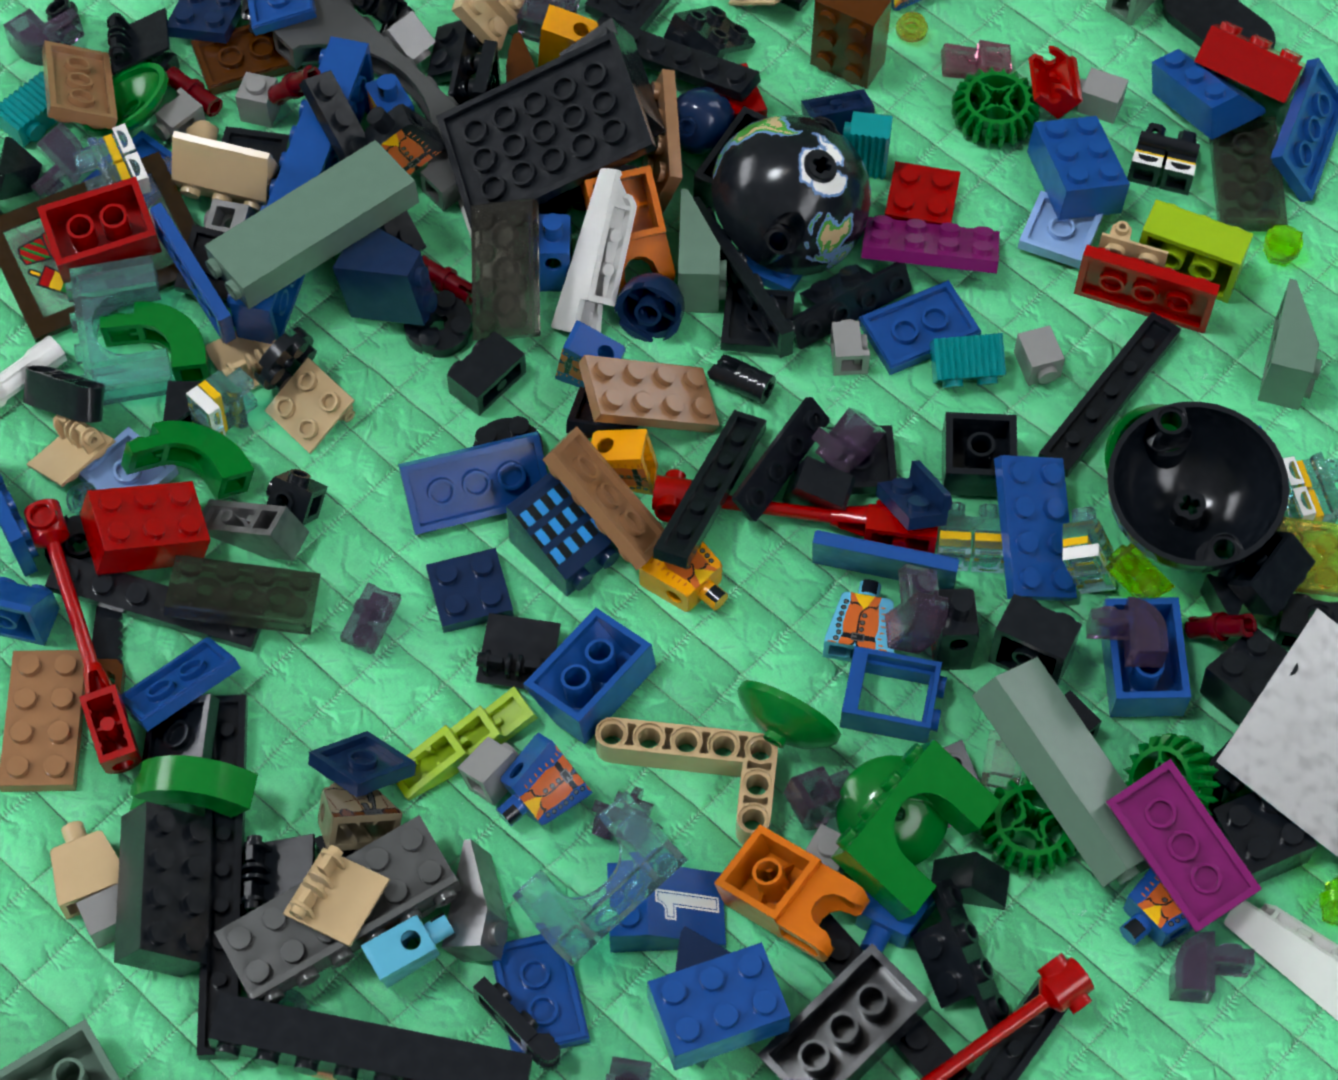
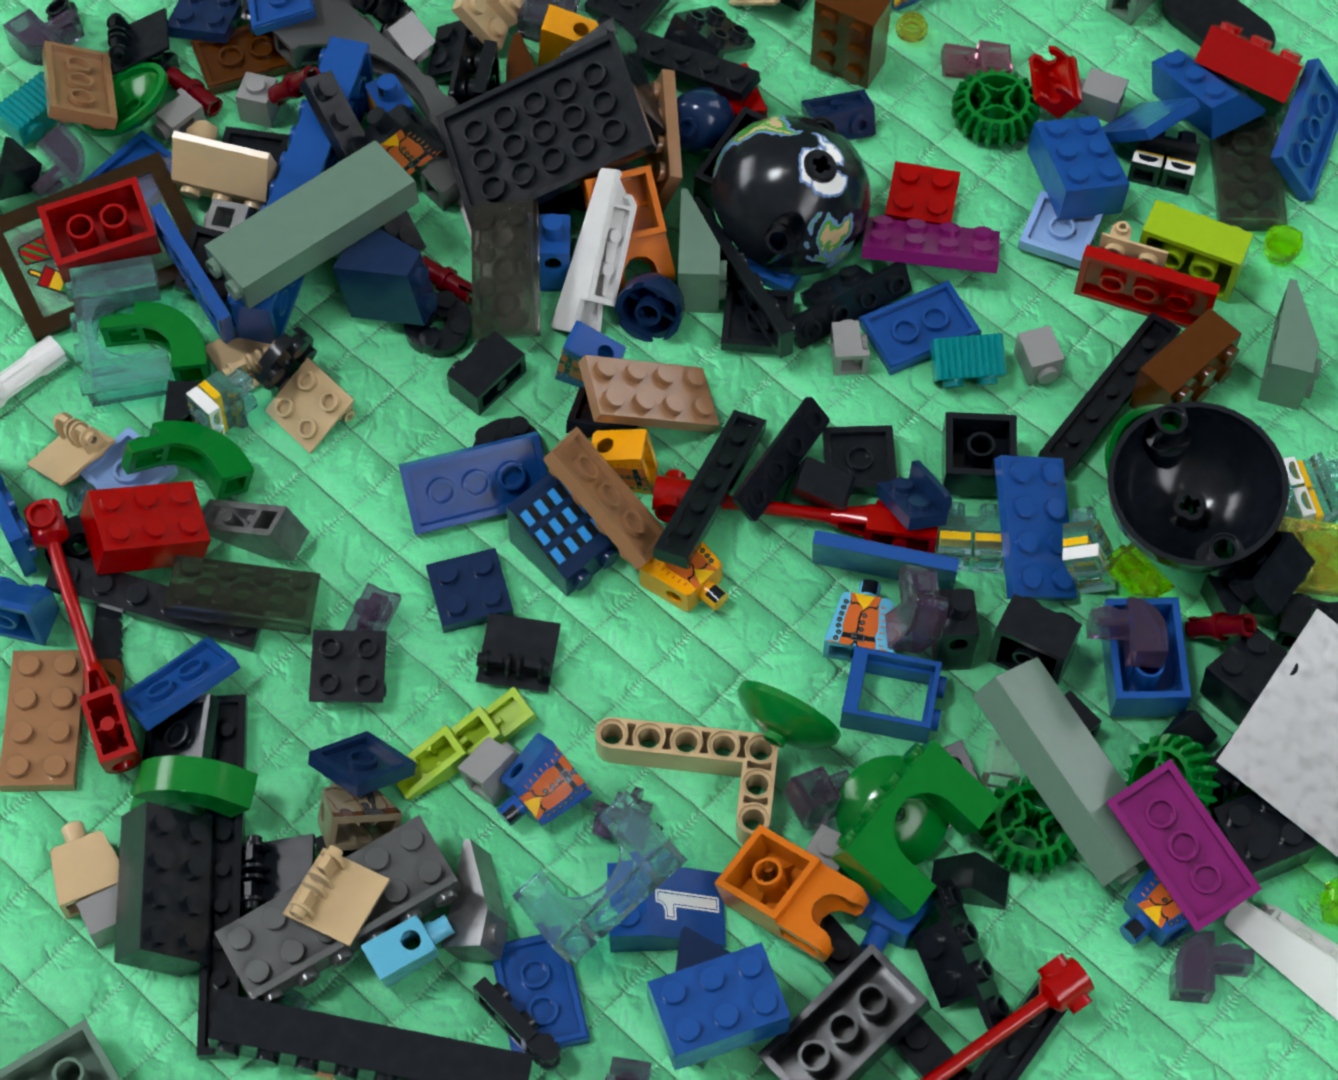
black beam [23,365,105,423] -> none
clear light blue hips [72,123,151,195] -> none
black brick [266,469,328,525] -> none
blue slope [523,608,656,744] -> none
black hinge [707,354,776,404] -> none
clear purple brick [811,407,886,473] -> none
teal brick [843,111,893,180] -> none
none -> black hinge [309,630,387,703]
none -> blue tile [1102,97,1200,144]
none -> reddish brown brick [1129,308,1242,409]
none -> black slope [1160,710,1217,748]

